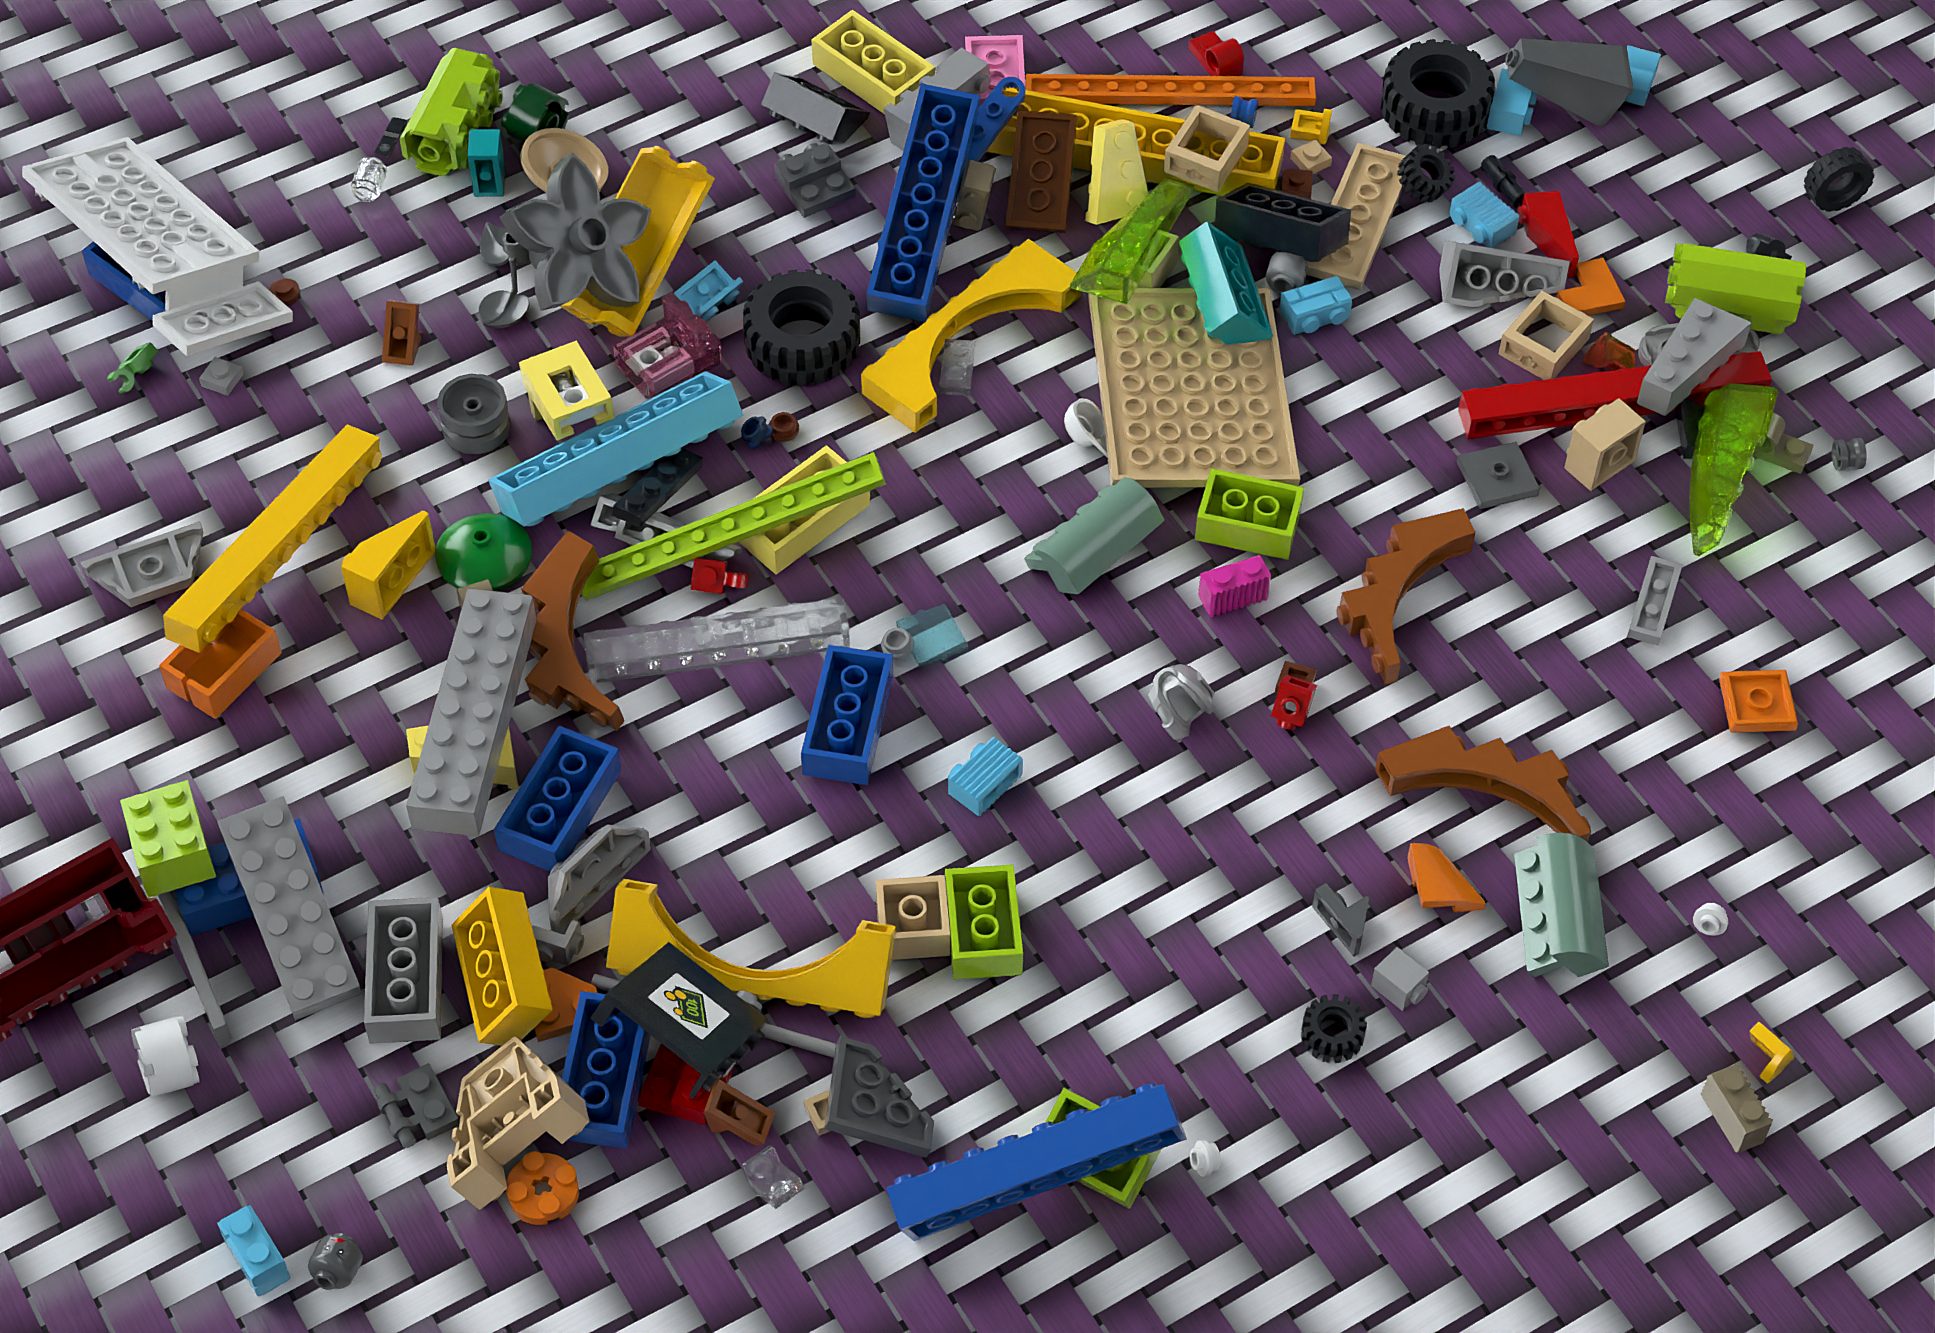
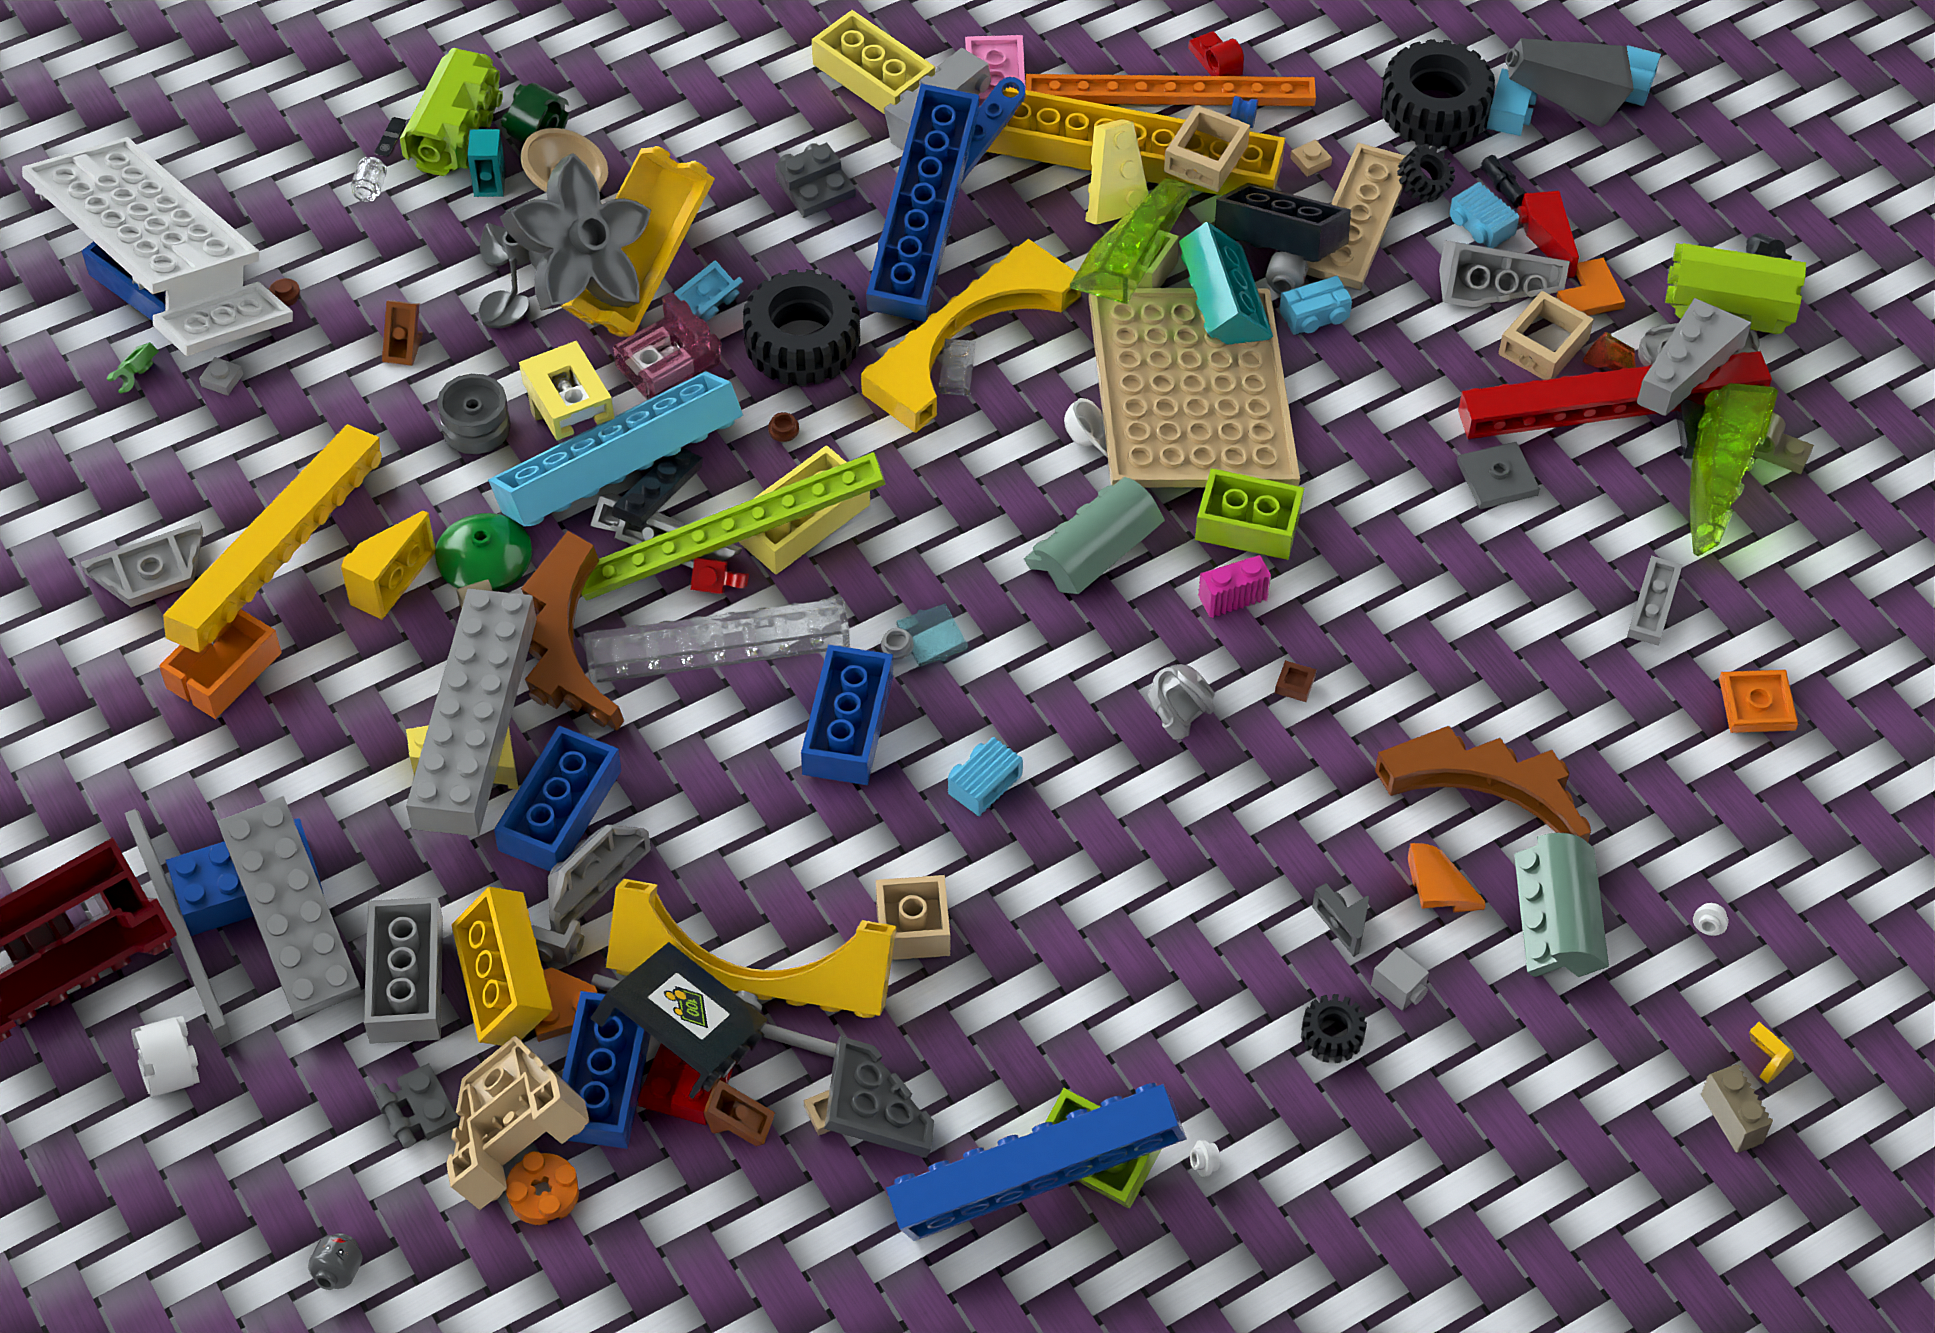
lime brick [120,780,216,898] -> none
medium azure brick [217,1205,291,1297] -> none
dark blue plate [741,416,774,450] -> none
clear bracket [743,1145,805,1209] -> none
slope [761,72,870,145] -> none
lime brick [945,864,1023,980] -> none
dark tan brick [952,160,996,231] -> none
reddish brown plate [1006,110,1078,233] -> none
red brick [1270,675,1317,730] -> none
copper plate [1282,168,1313,199] -> none
yellow tile [1290,109,1332,145] -> none
dark orange arch [1336,508,1476,685] -> none
tan brick [1564,398,1646,491] -> none
black tyre [1804,147,1875,212] -> none
dark grey wheel [1832,438,1867,471] -> none

